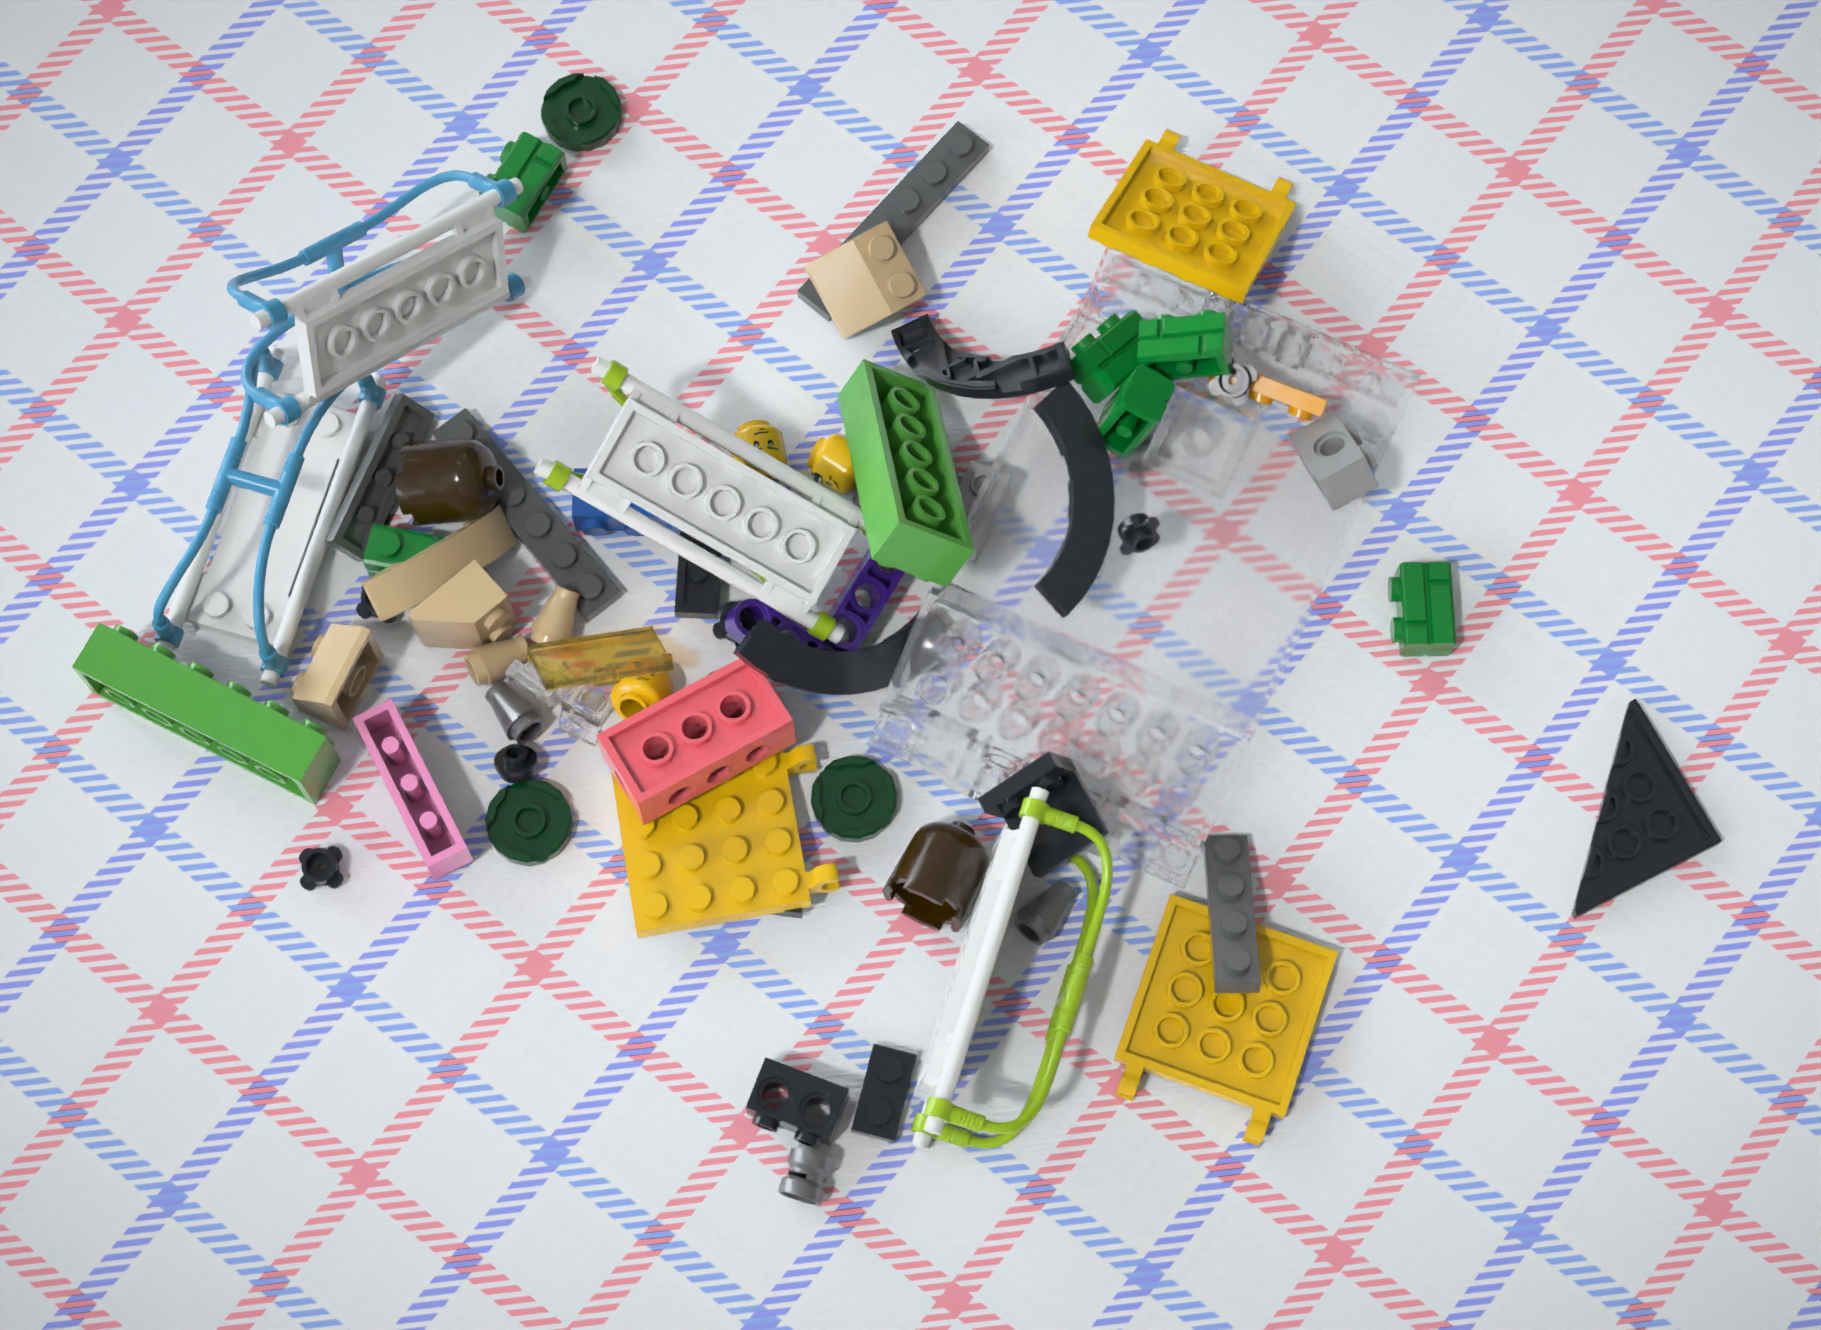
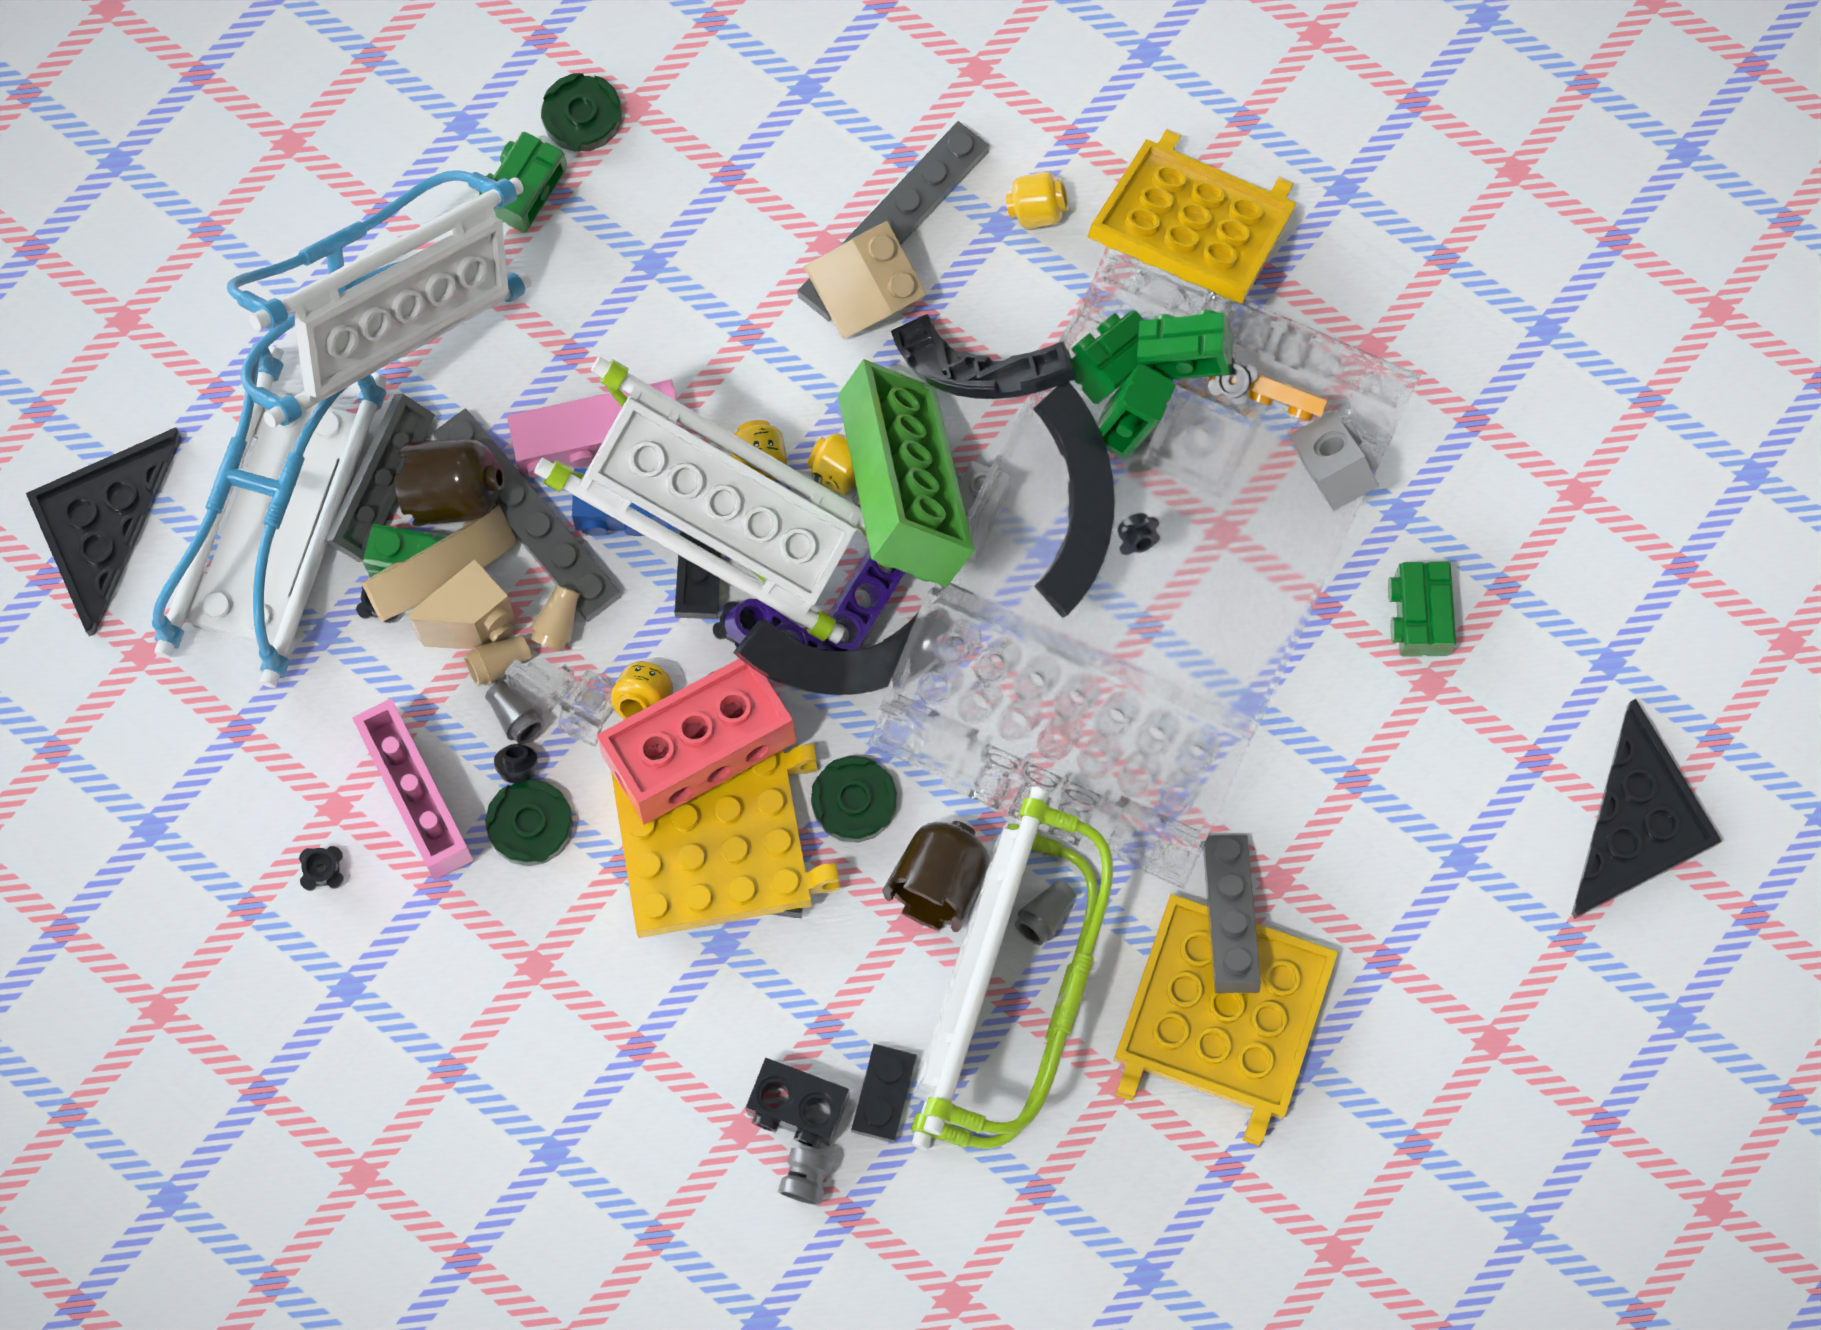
bright green brick [72,622,341,805] -> none
tan slope [291,623,384,731] -> none
clear yellow door [526,626,674,691] -> none
black bracket [977,751,1109,878] -> none
none -> black tile [26,427,182,637]
none -> bright pink brick [506,379,683,477]
none -> yellow head [1006,171,1069,229]

